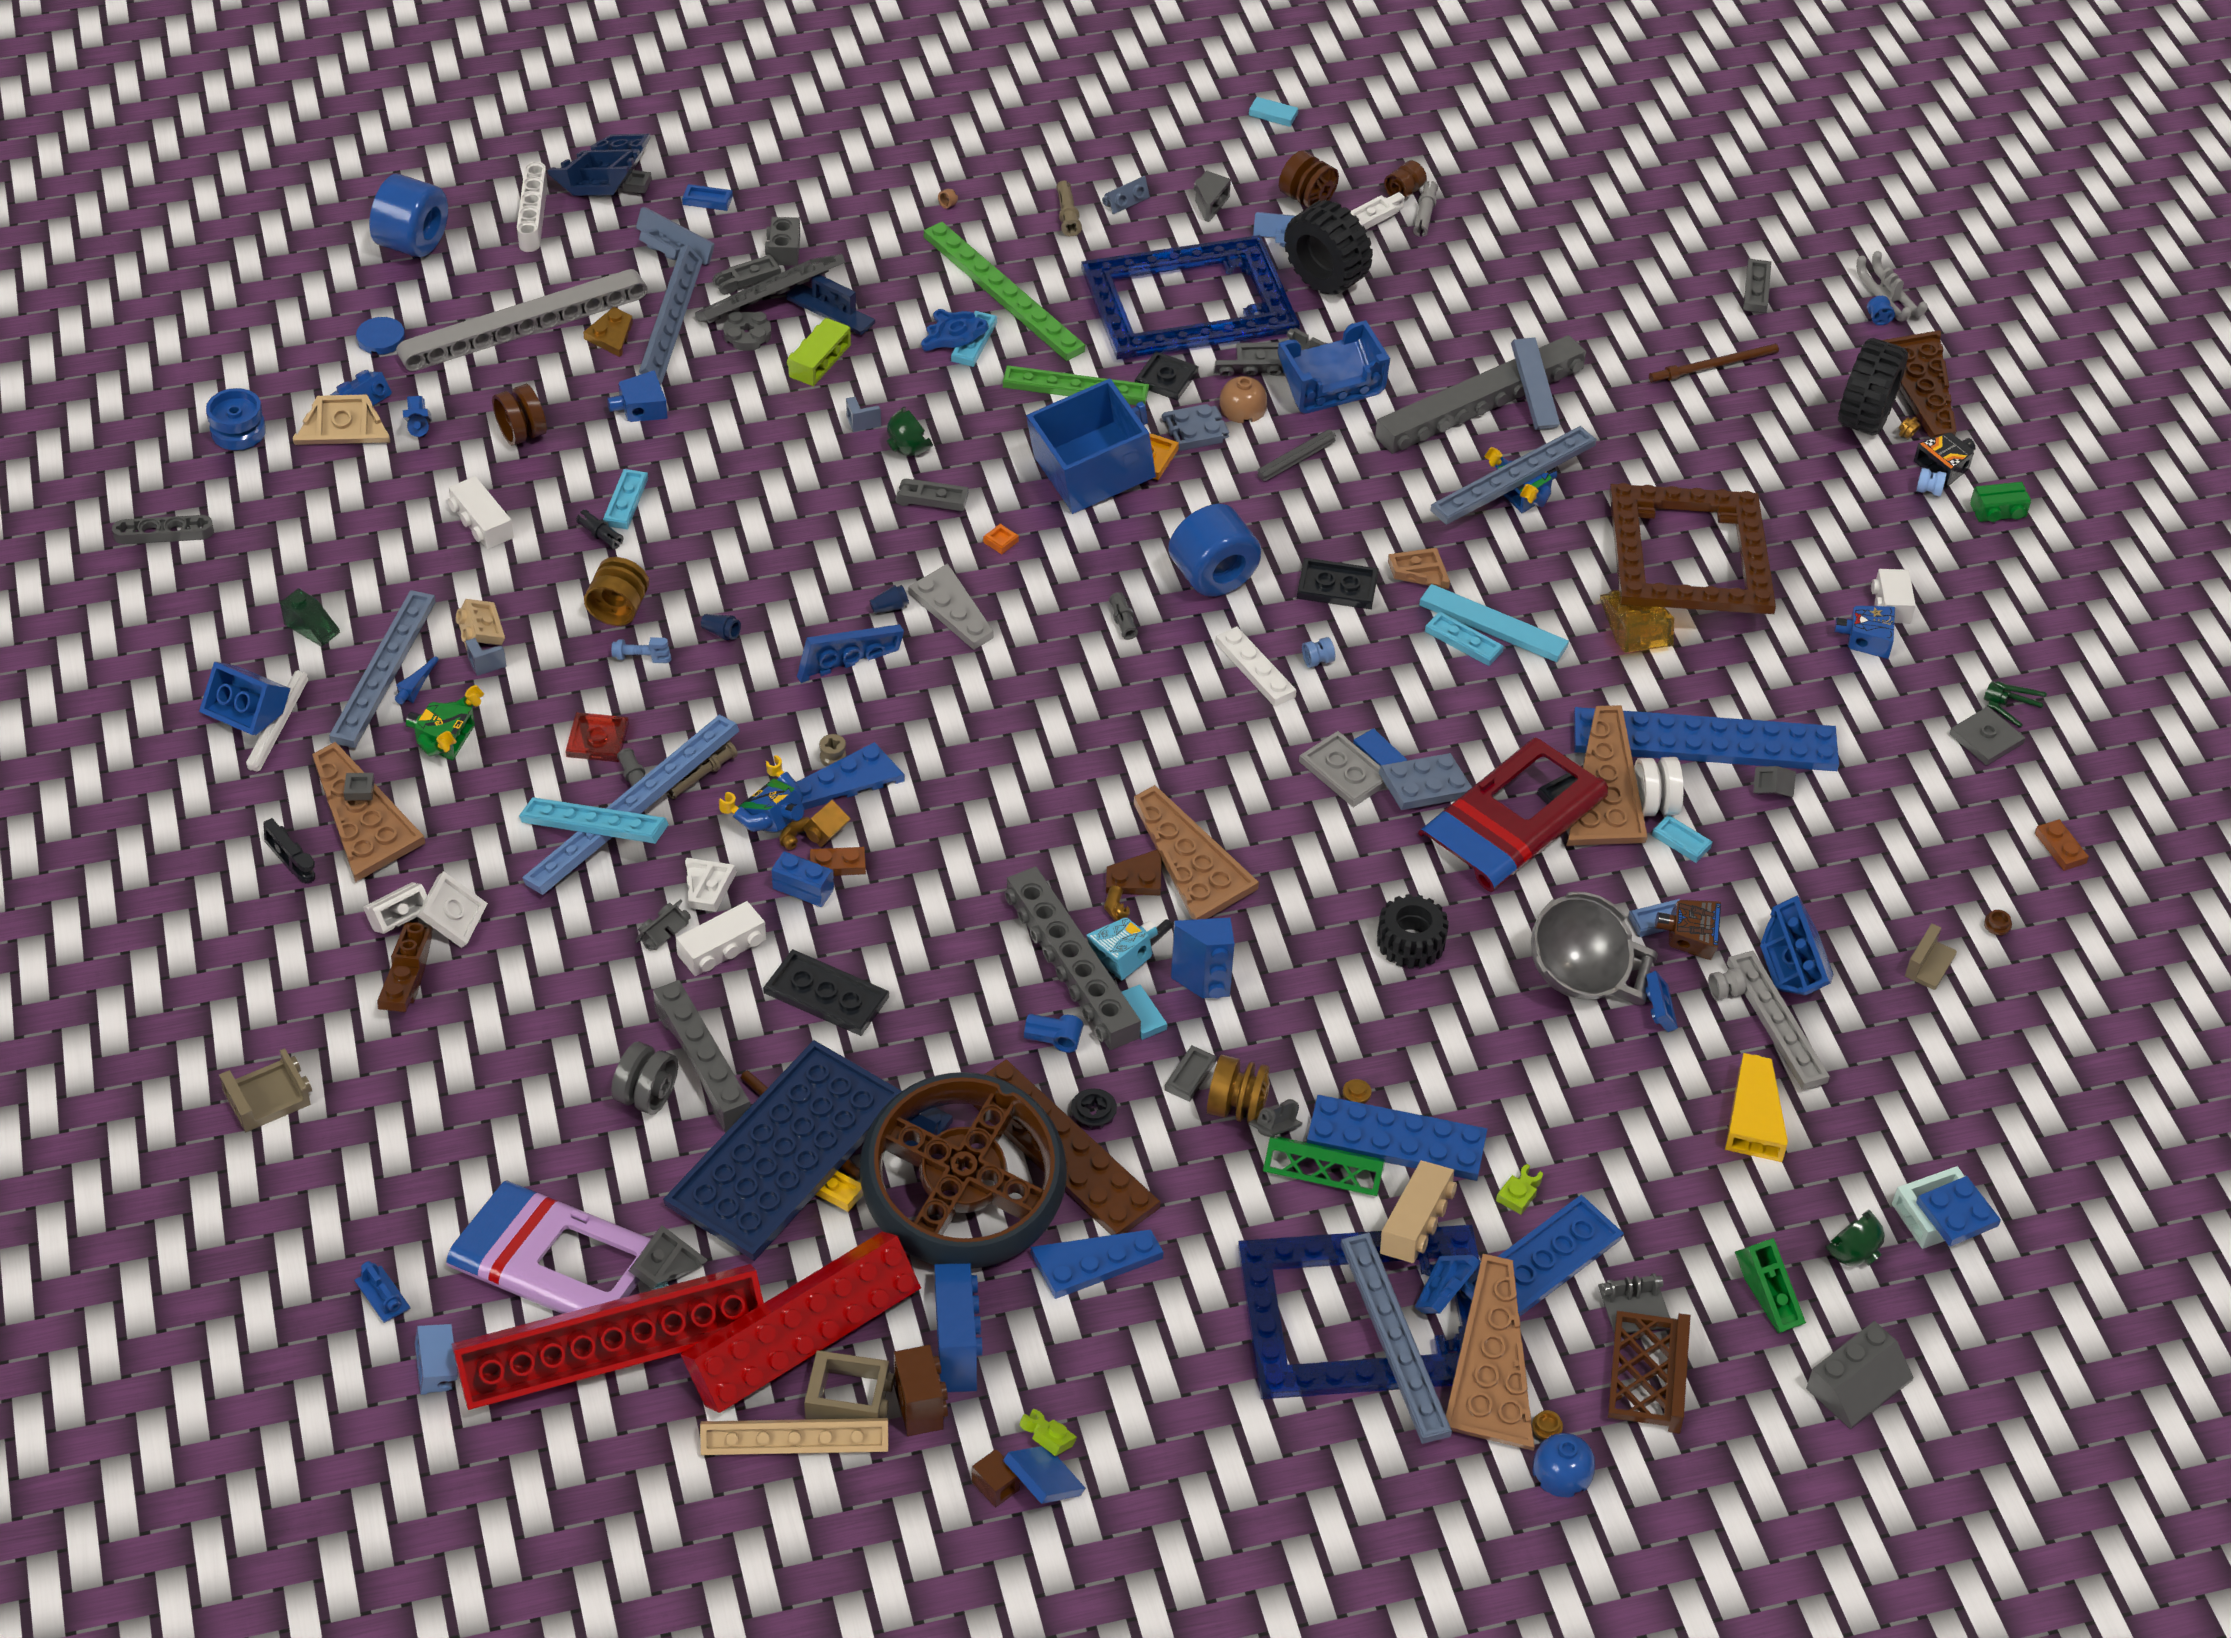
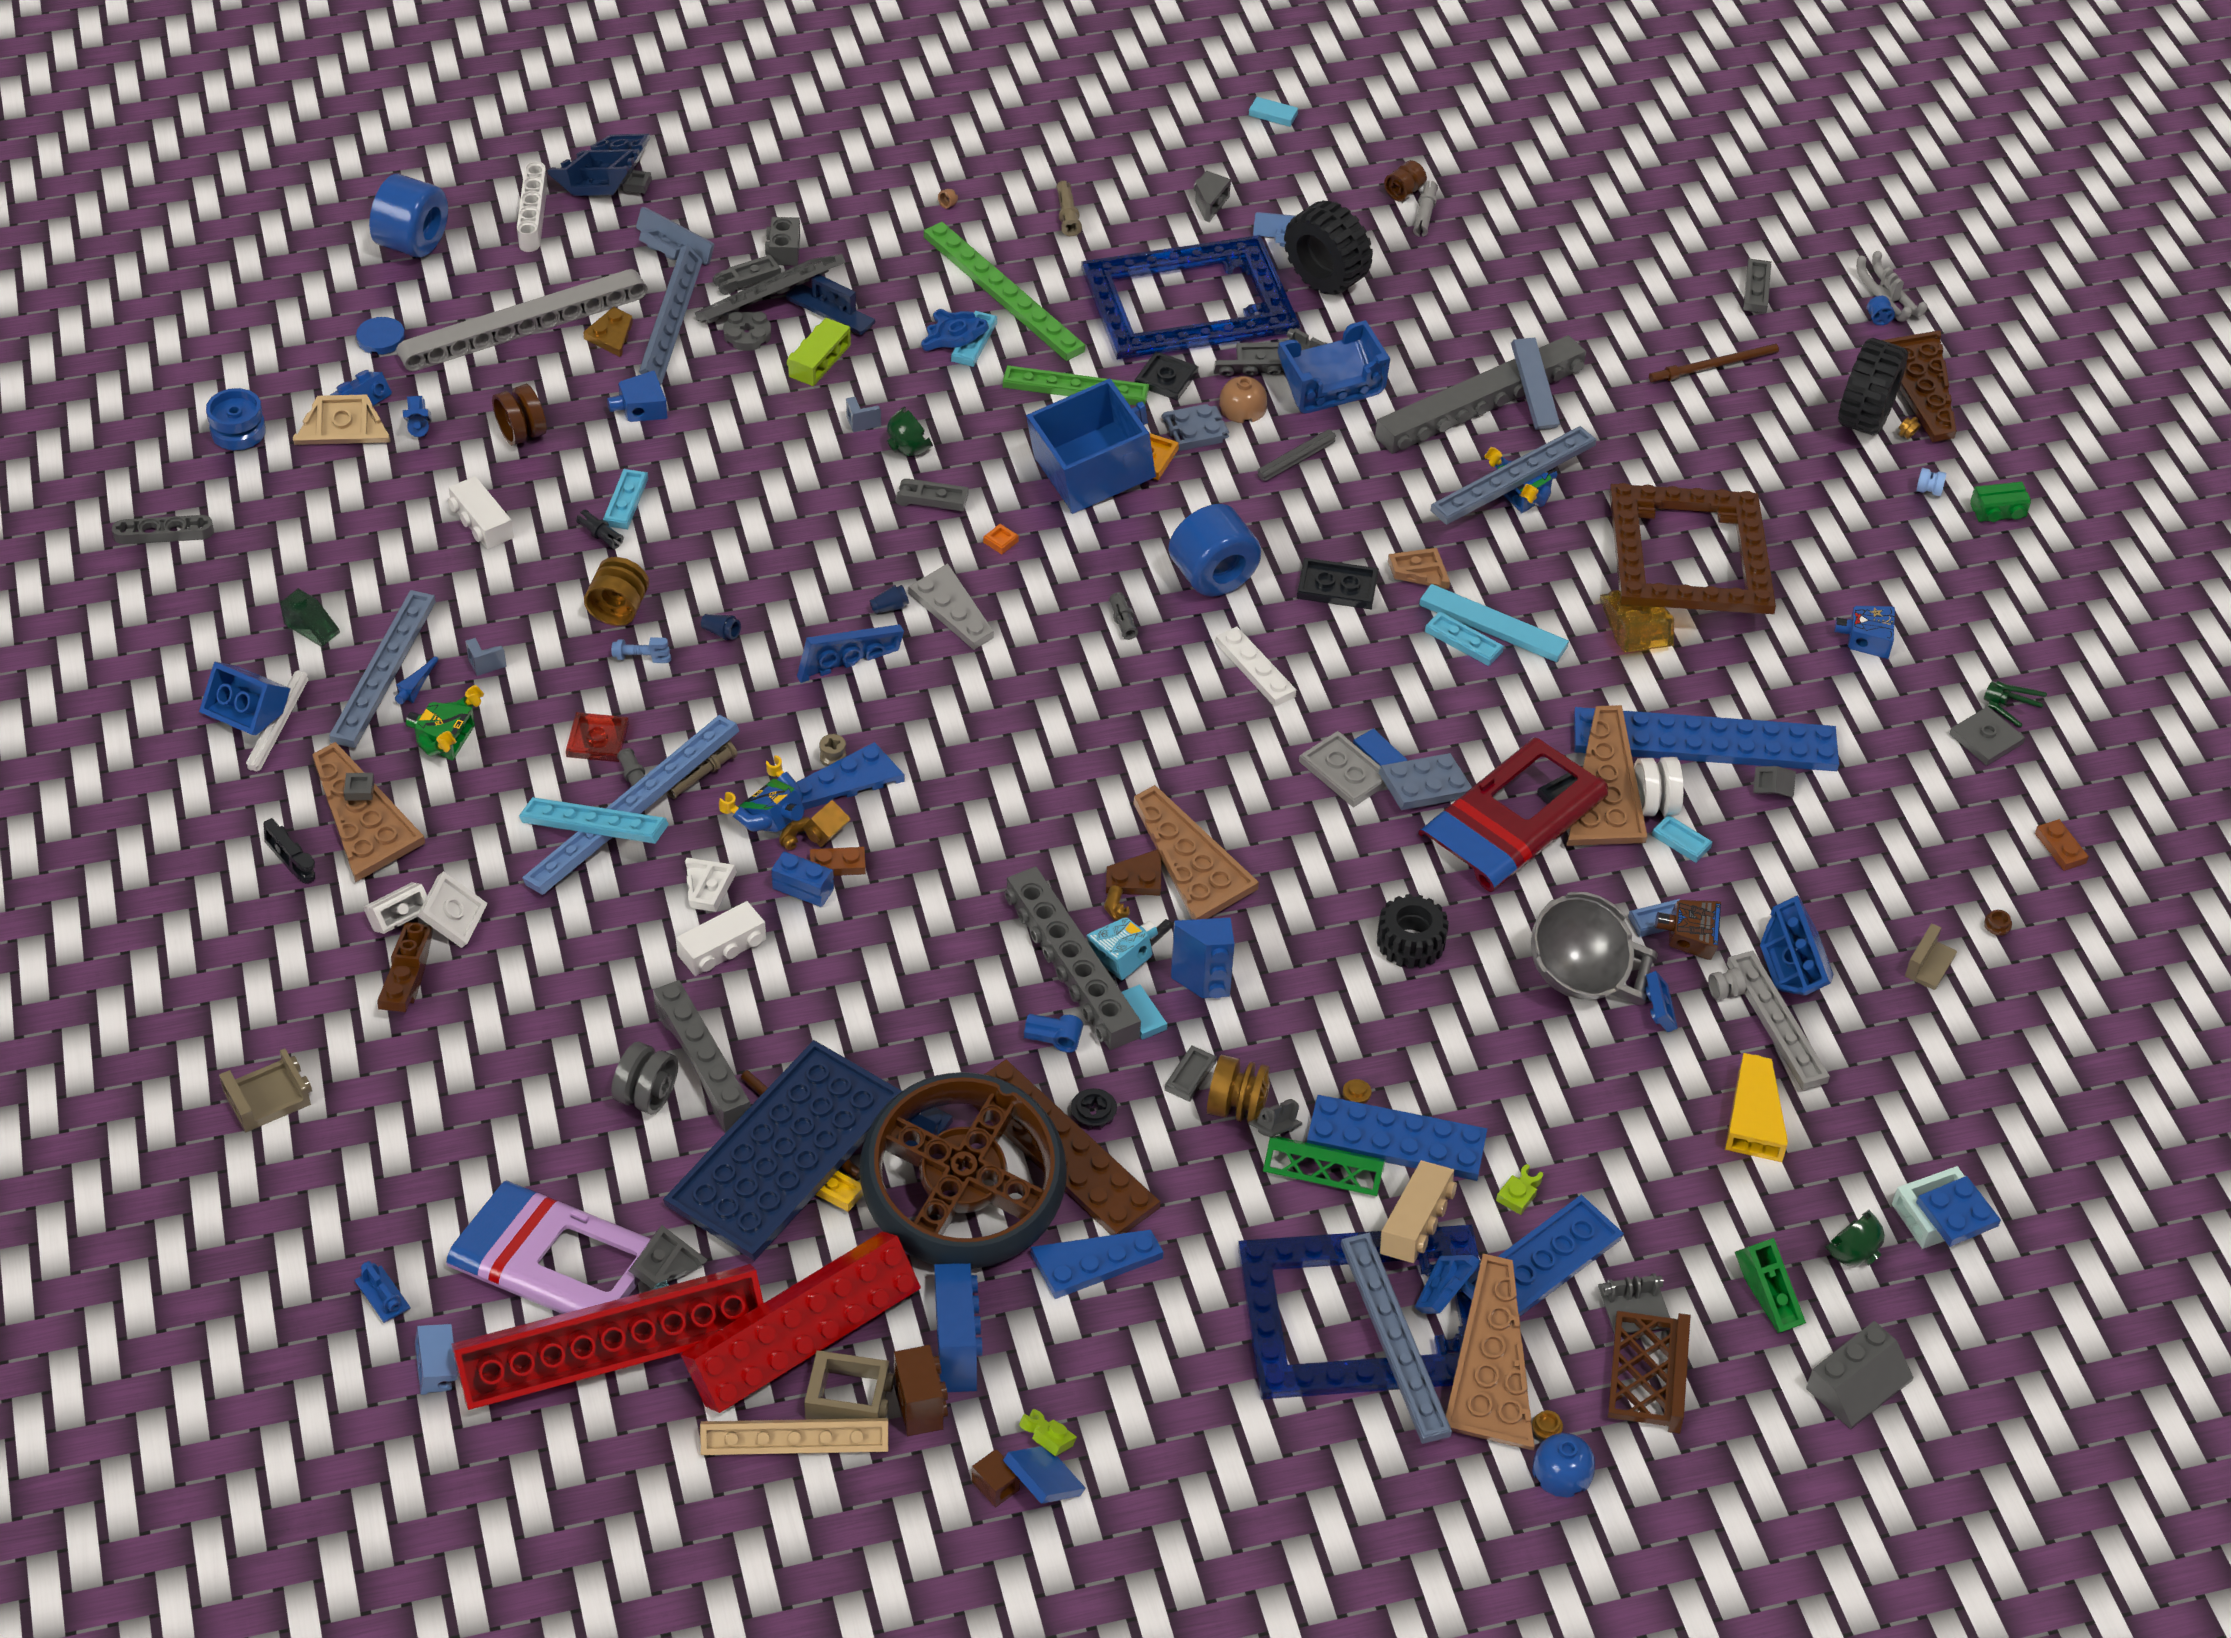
tan bracket [456,599,505,650] -> none
dark grey hinge [635,899,691,951] -> none
blue tile [682,184,733,211] -> none
black tile [763,949,889,1036] -> none
sand blue hinge [1102,176,1150,214] -> none
reddish brown wheel [1278,150,1339,208] -> none
medium blue wheel [1302,637,1336,668] -> none
white hinge [1351,192,1405,229] -> none
white brick [1871,569,1916,623] -> none
black torso [1914,433,1976,487] -> none

